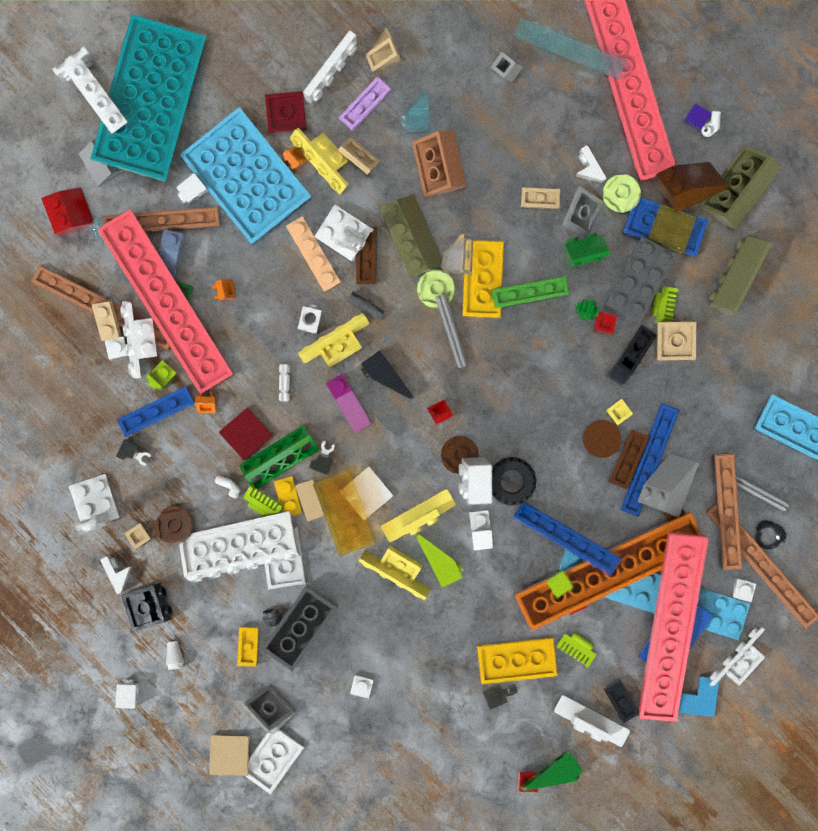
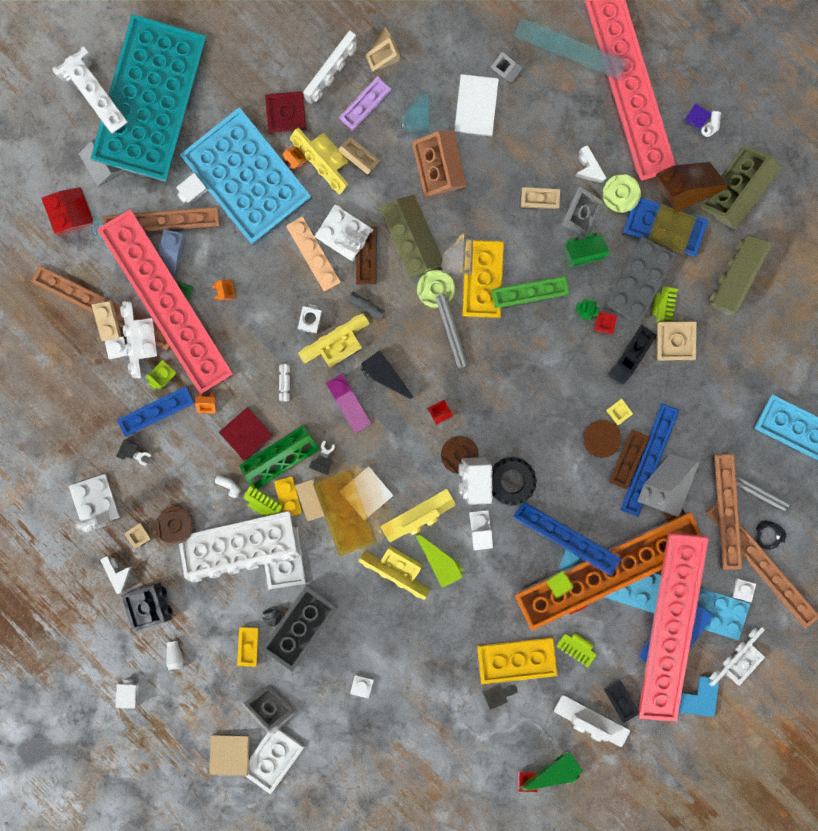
none -> white tile [454,74,499,136]

